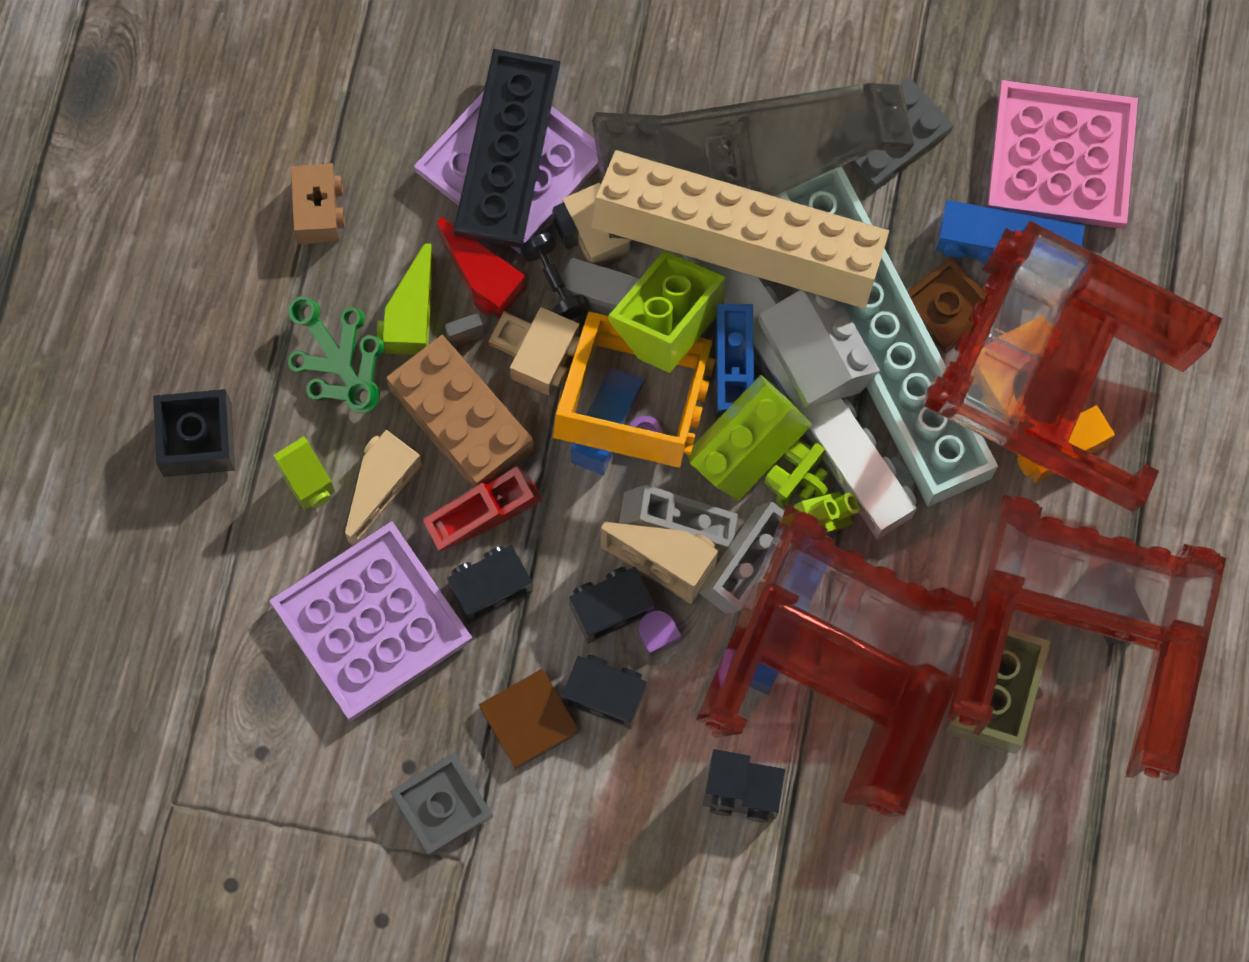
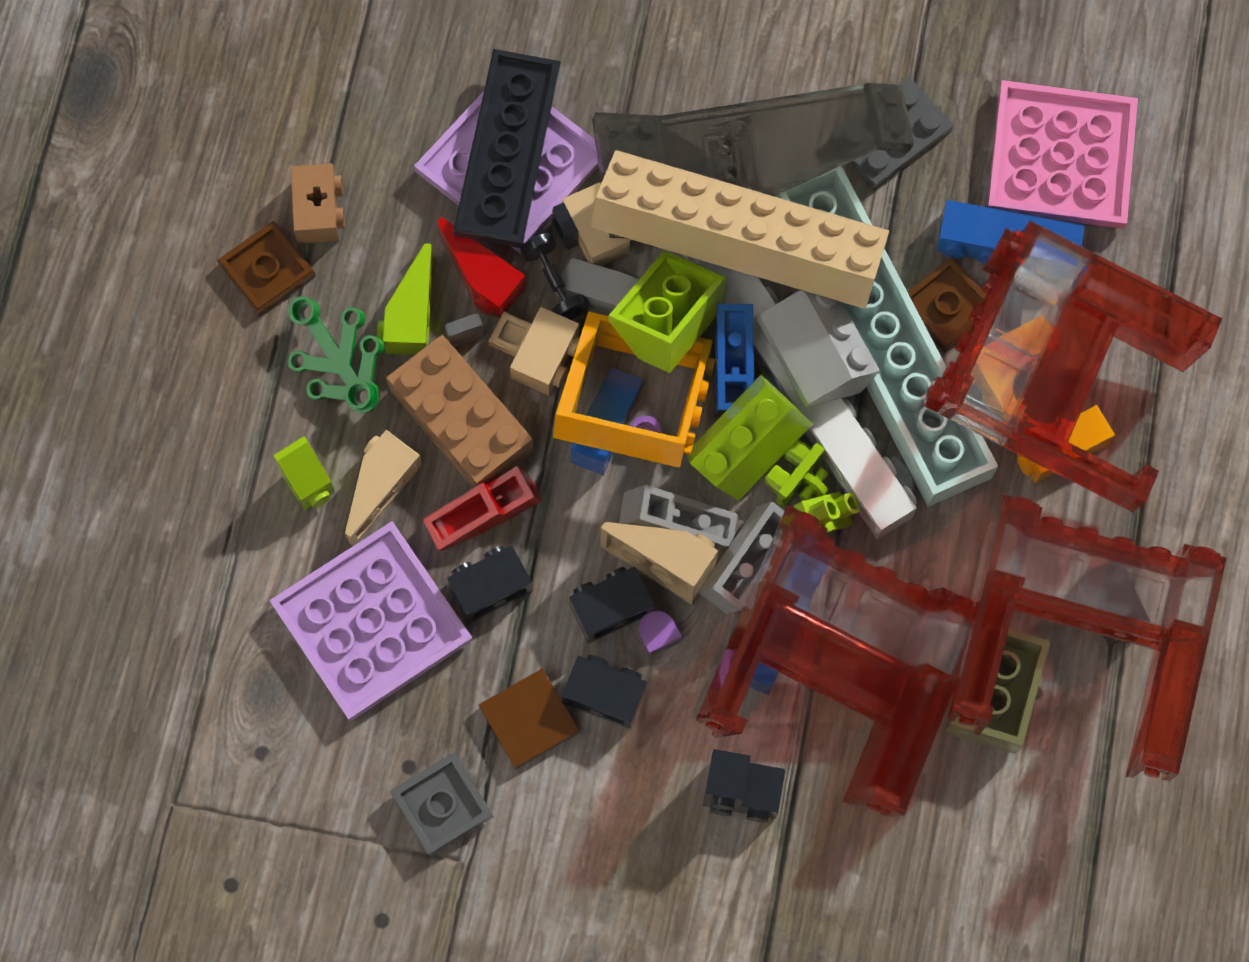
black brick [153,389,235,477] -> none
none -> reddish brown tile [217,221,316,316]

